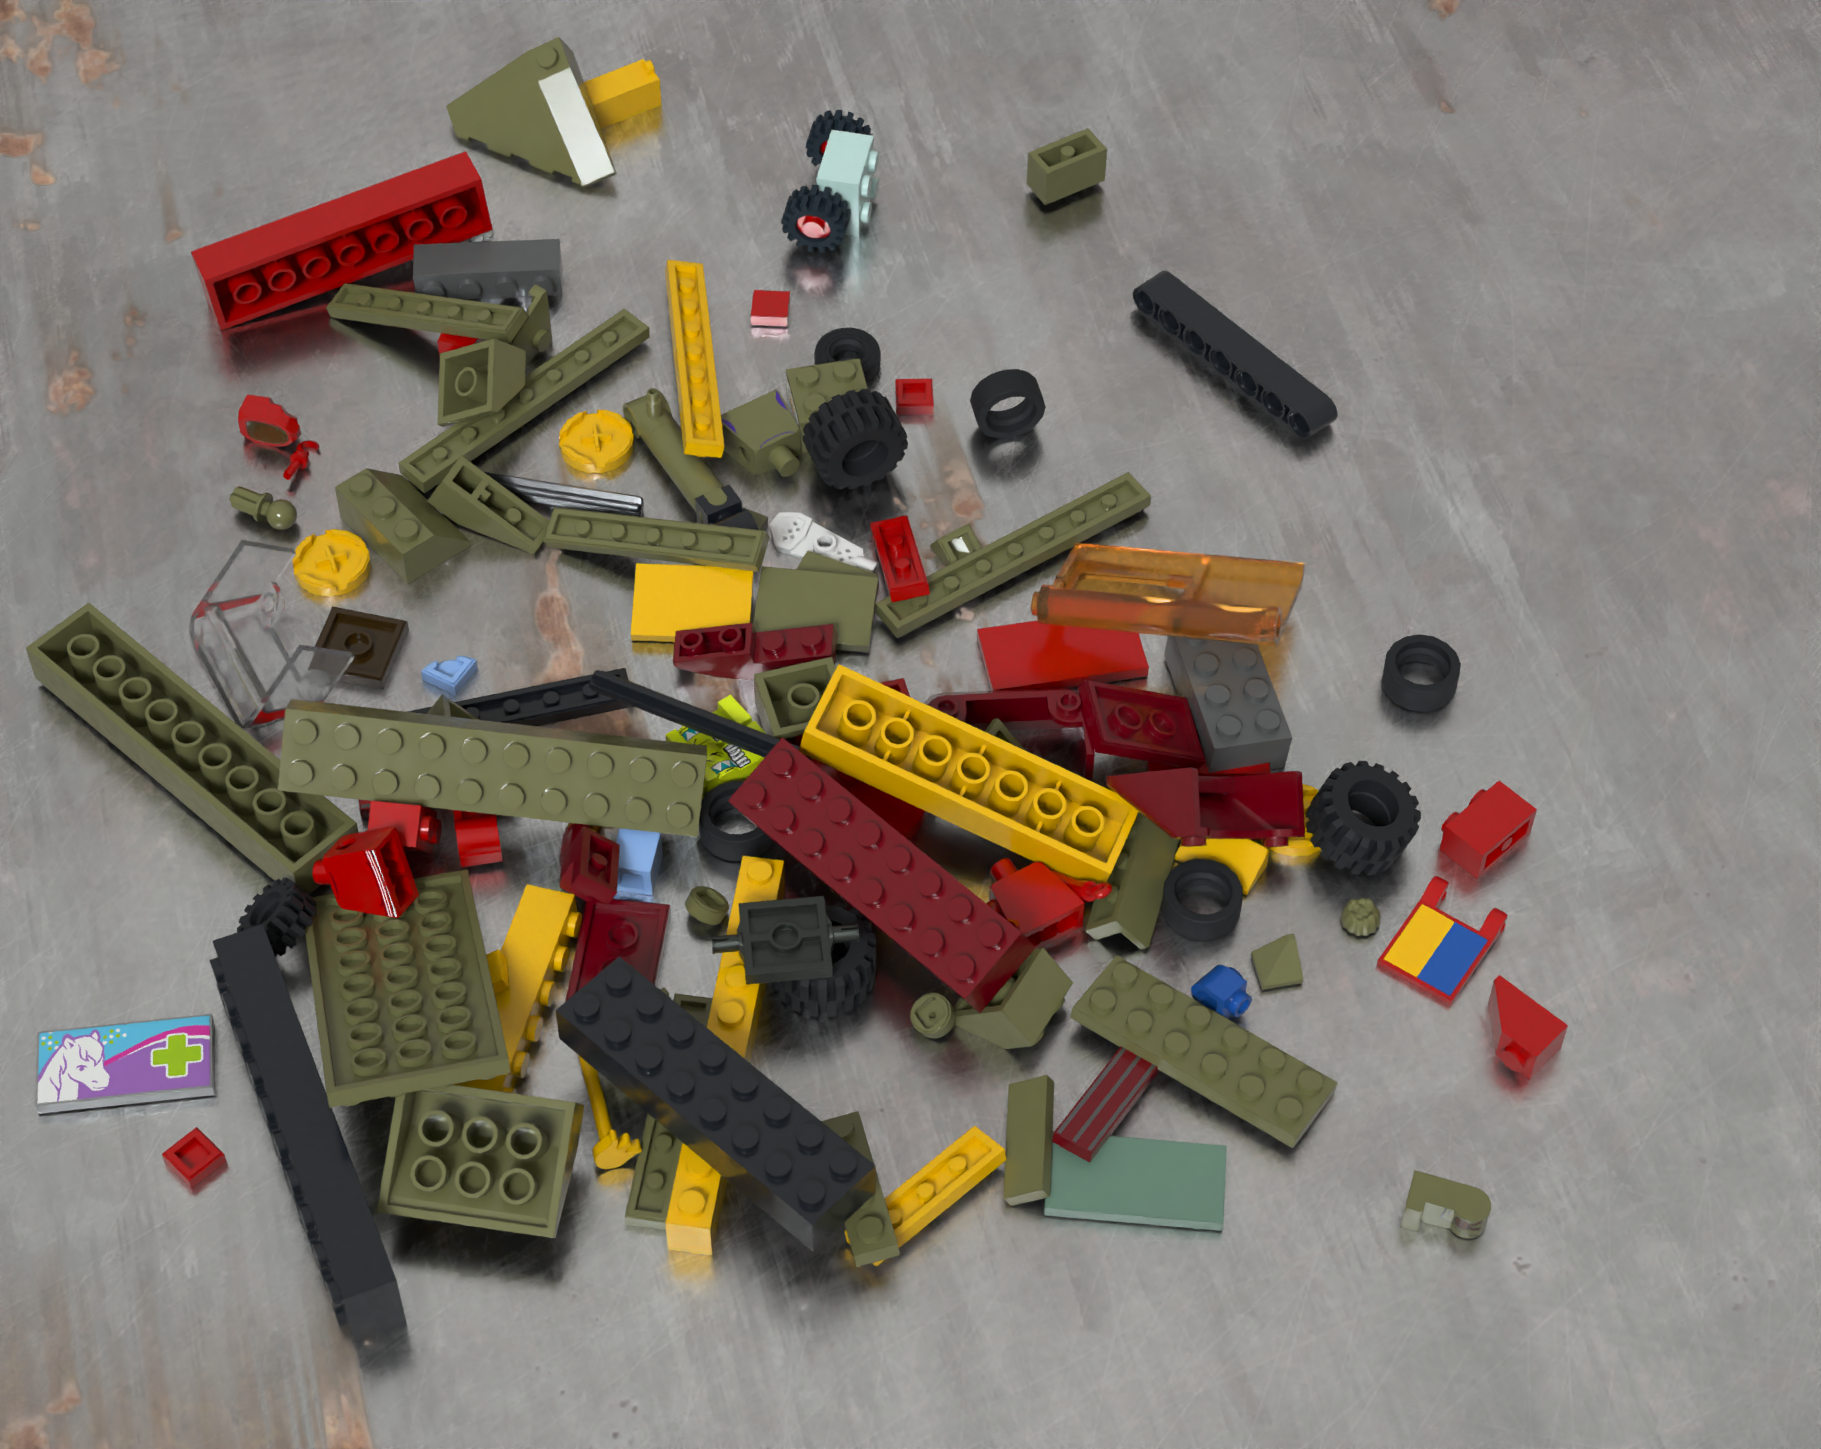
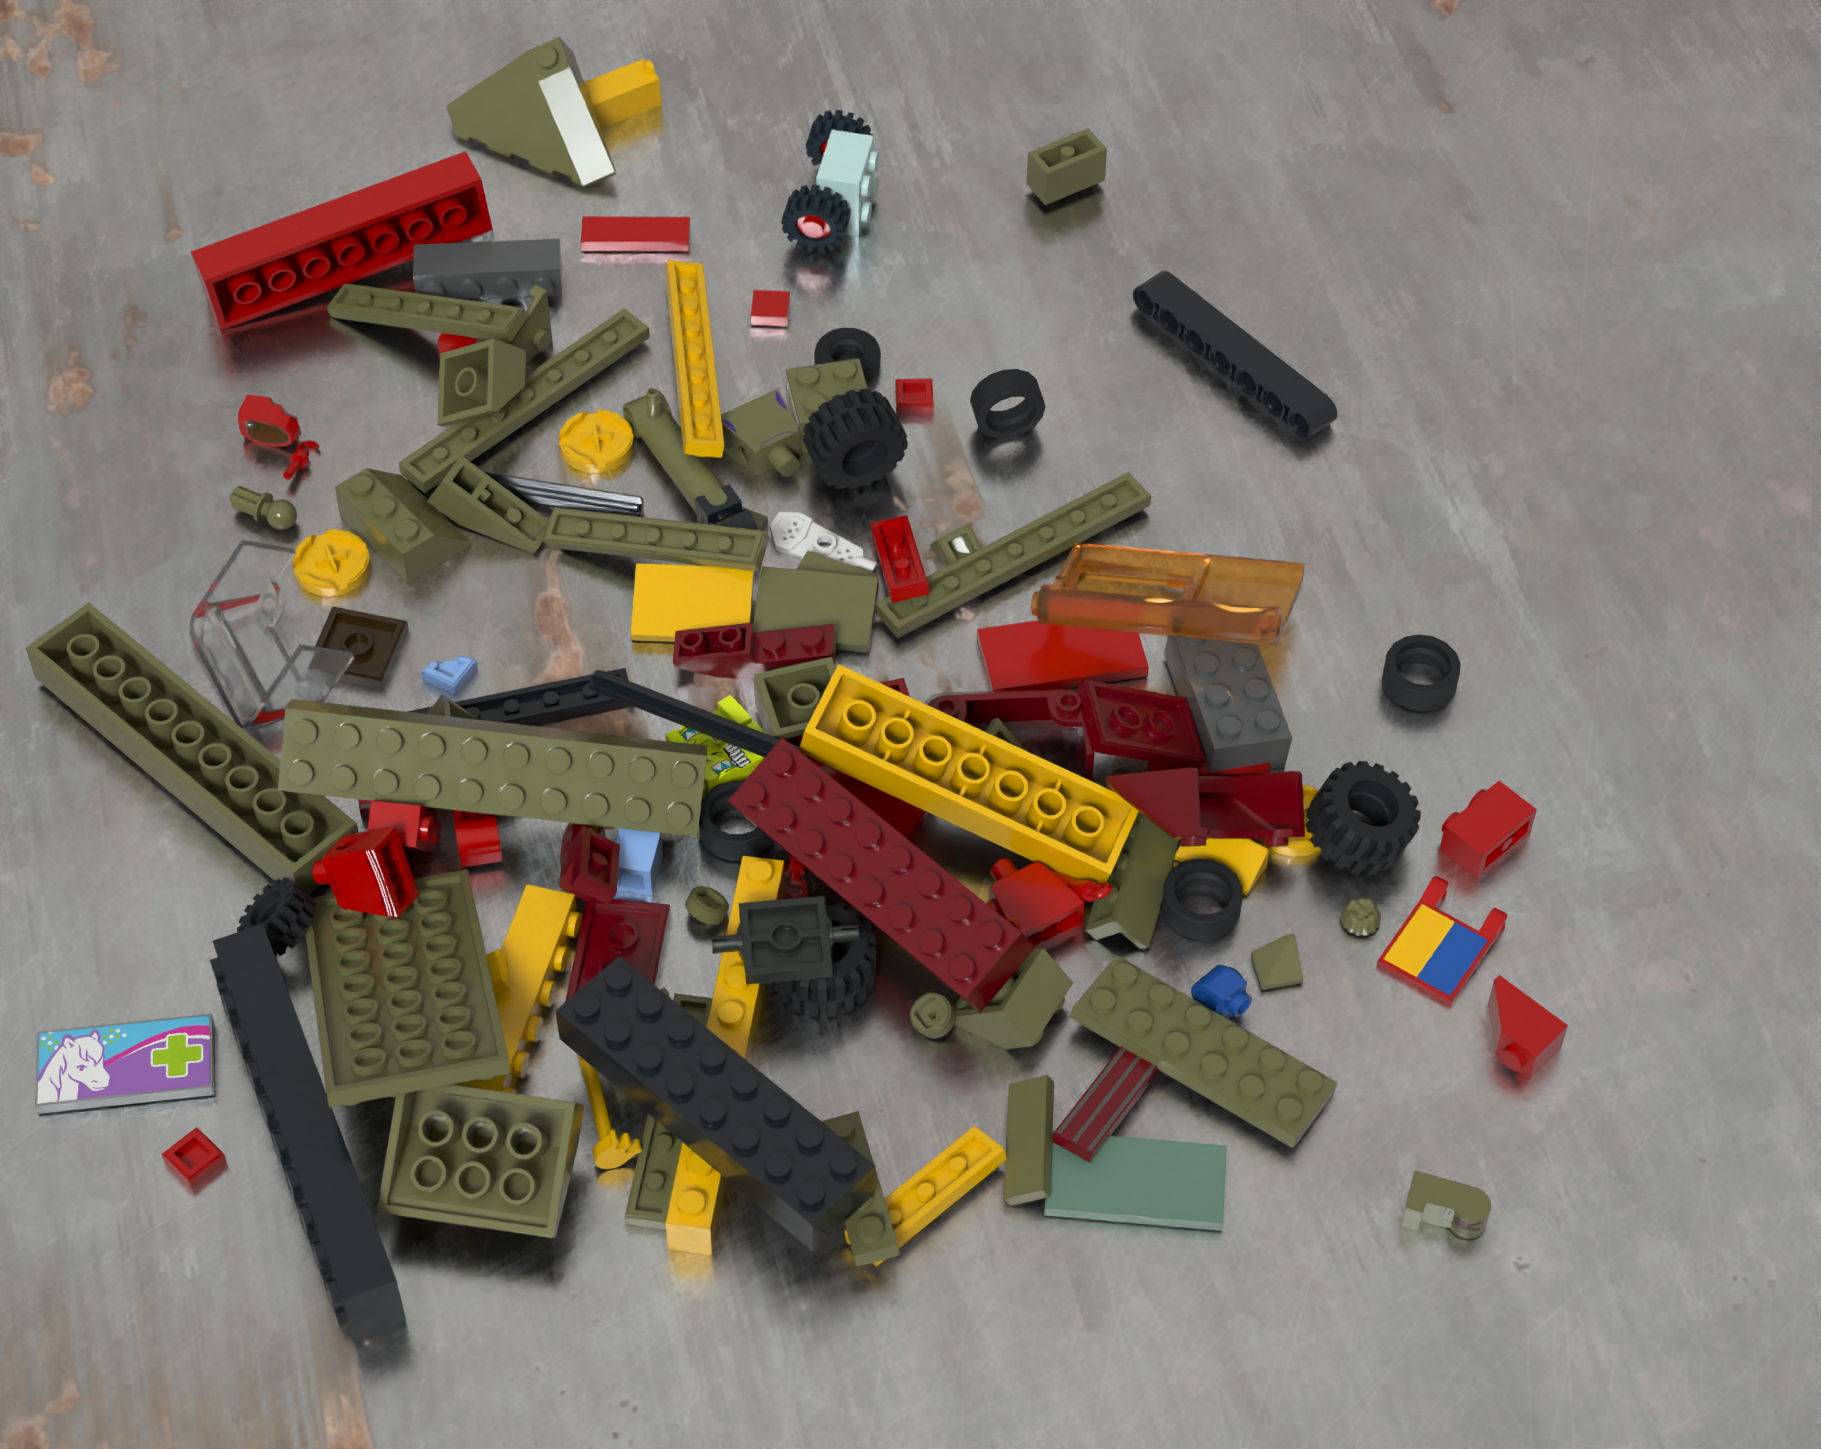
none -> red tile [581,216,690,251]
none -> red hand [784,854,809,899]

